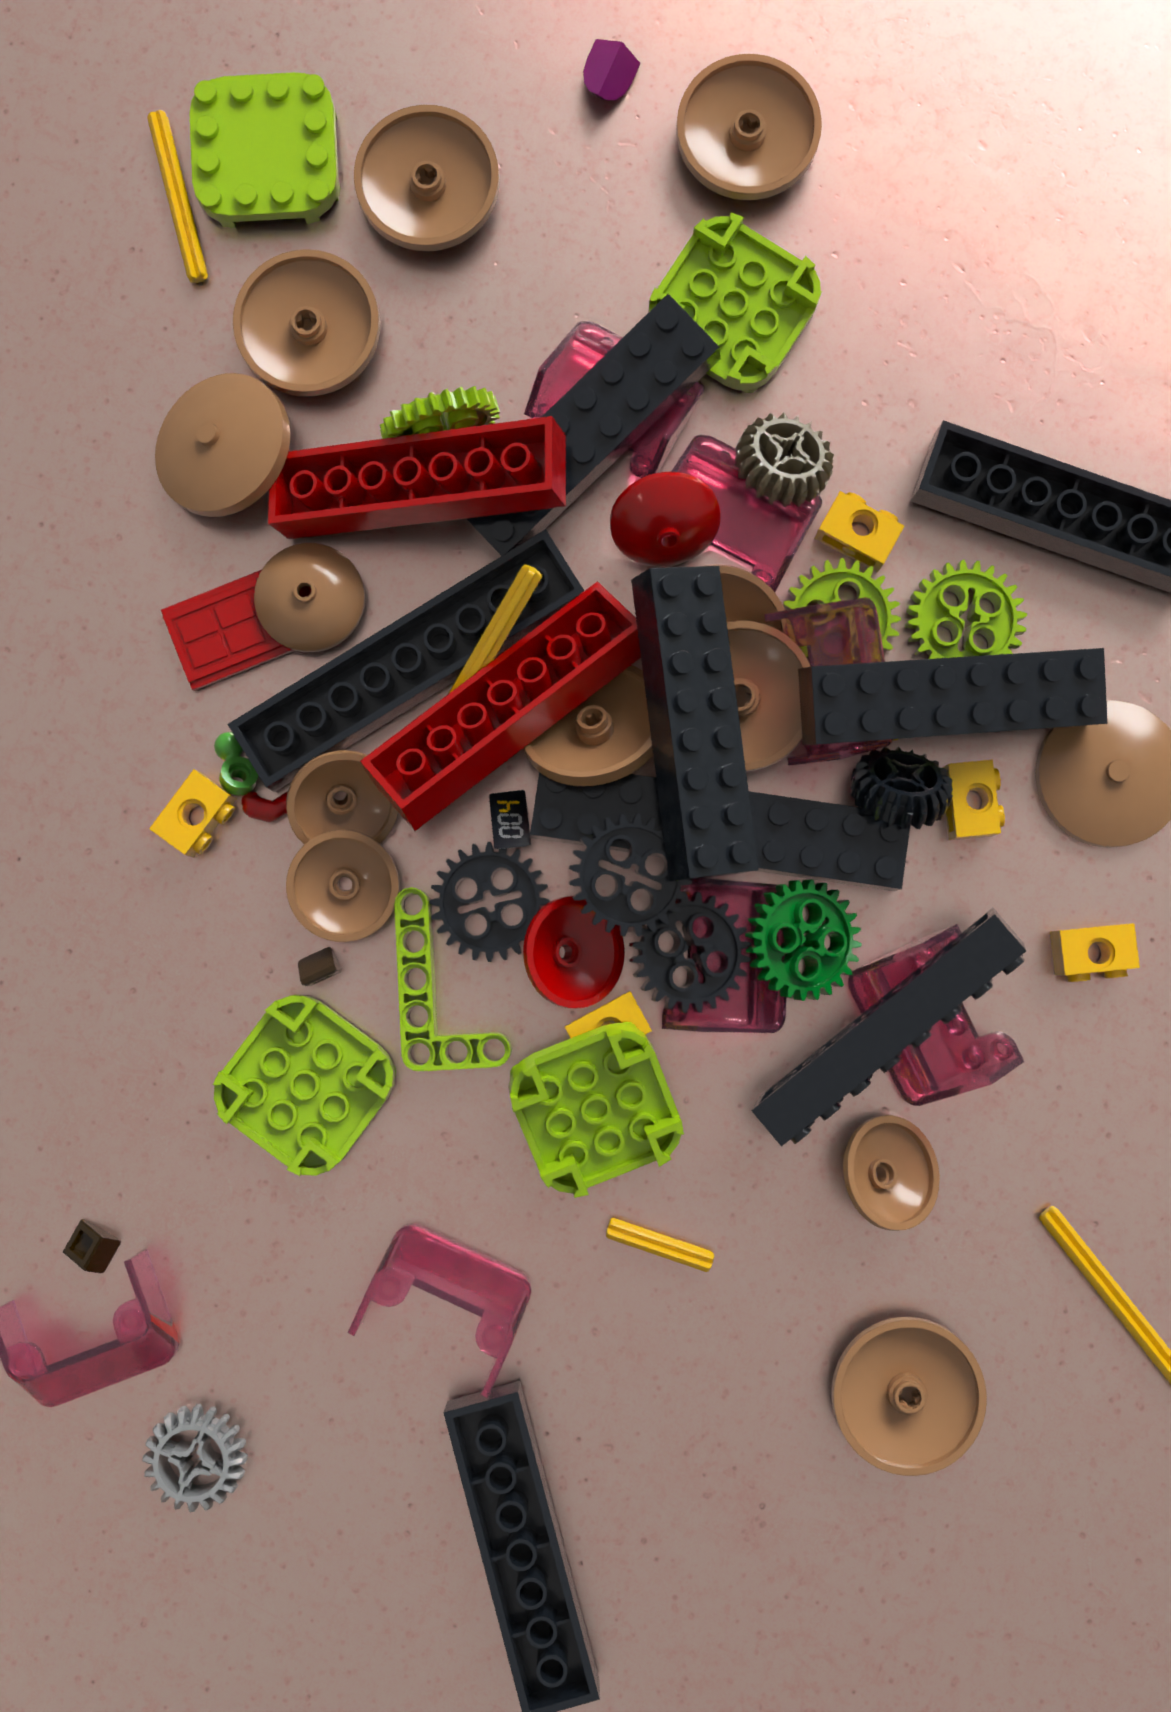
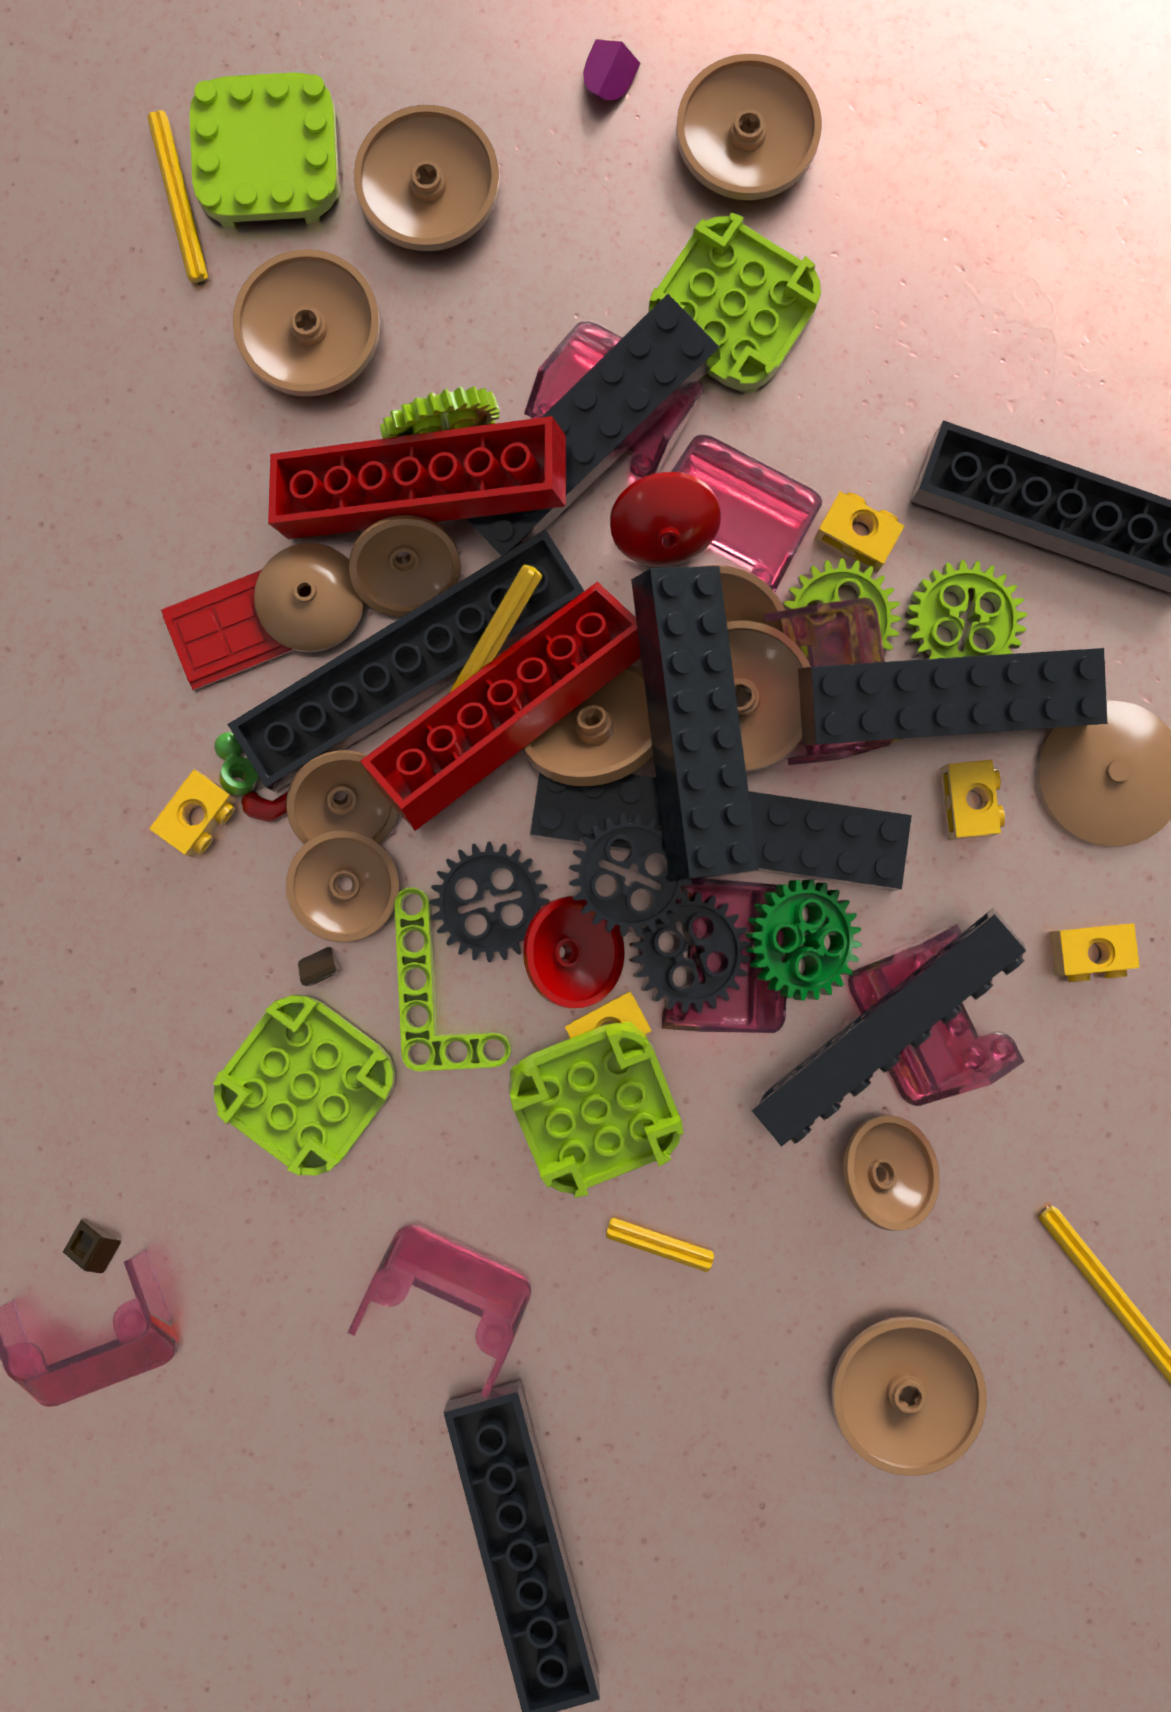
light grey gear [142,1404,248,1513] -> none
medium nougat dish [155,373,290,517] -> none
black sticker [489,790,531,850] -> none
dark tan gear [734,412,834,508] -> none
black gear [850,747,953,829] -> none
none -> medium nougat dish [349,515,461,617]

